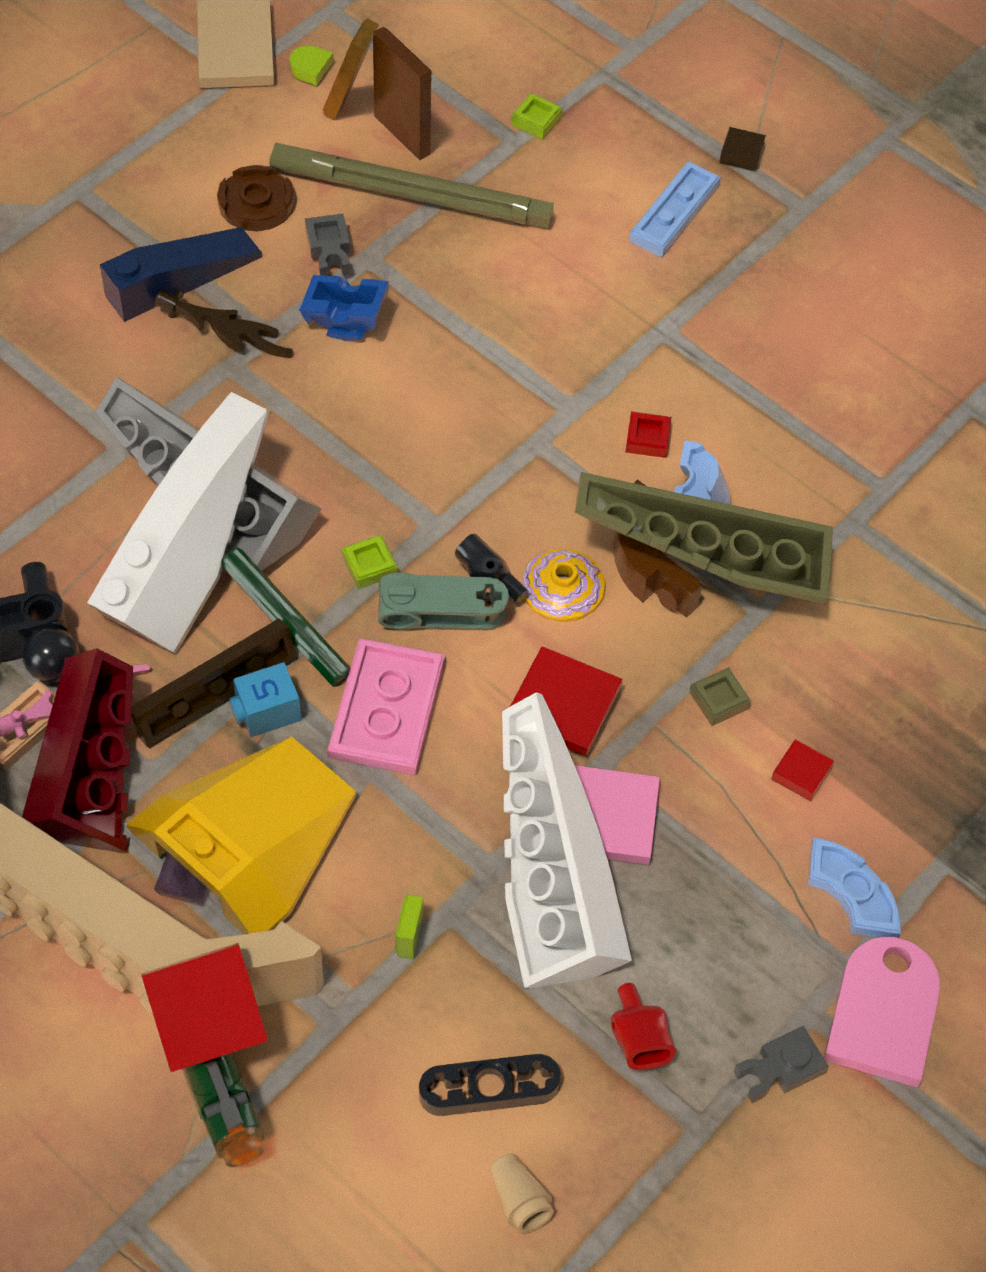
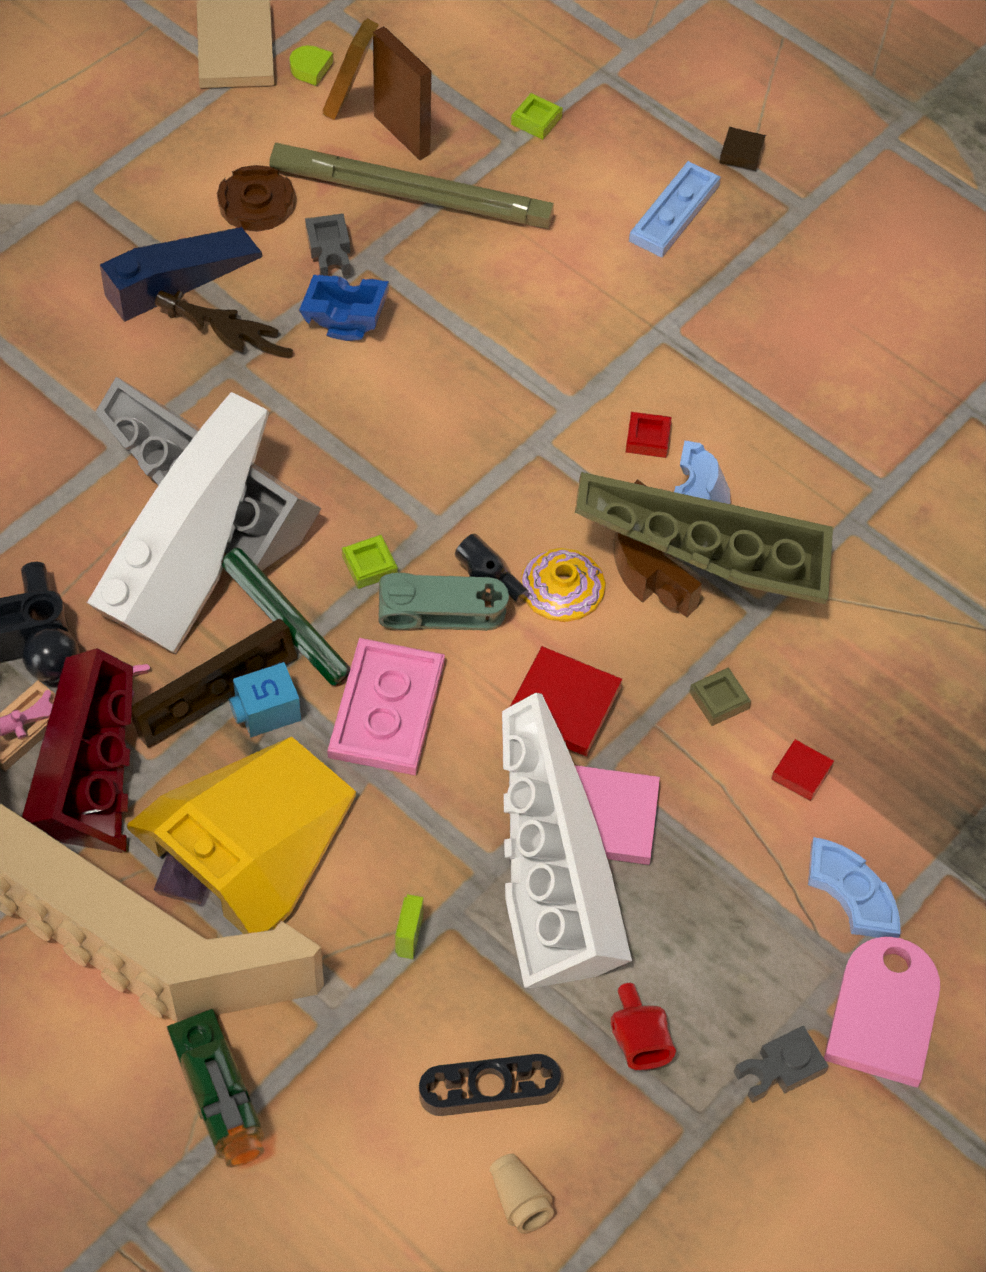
red tile [141,943,268,1072] -> none

